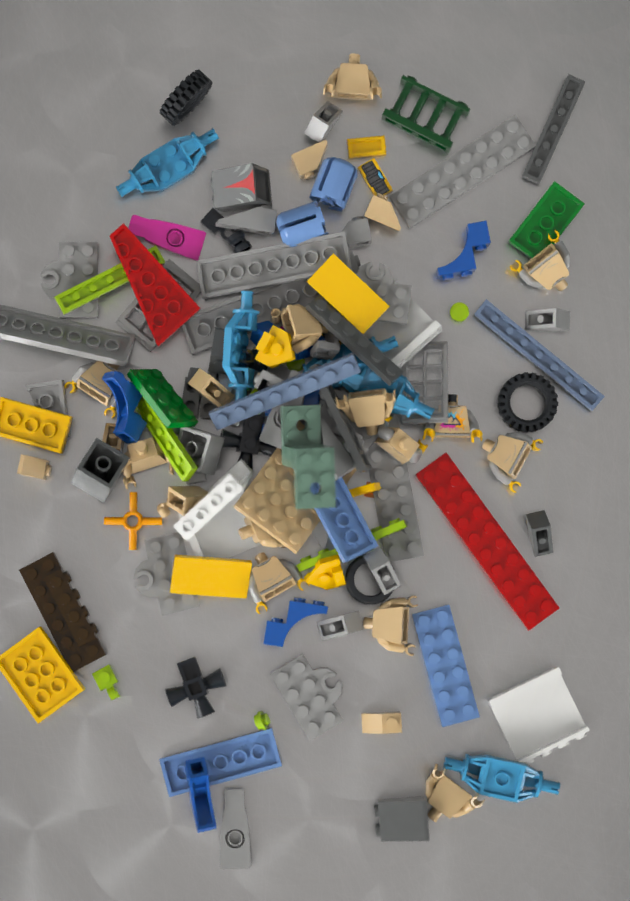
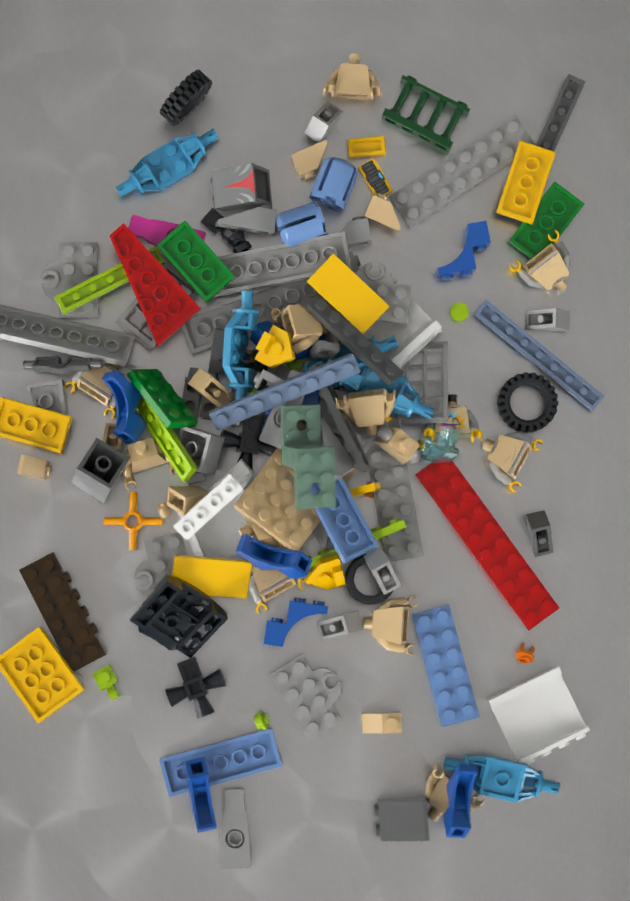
none -> dark grey piece [23,356,104,375]
none -> black slope [130,574,228,658]
none -> green plate [157,220,236,303]
none -> blue arch [235,534,312,579]
none -> clear light blue brick [420,426,460,463]
none -> blue arch [443,764,478,838]
none -> yellow tile [496,140,556,225]
none -> orange plate [515,643,535,664]

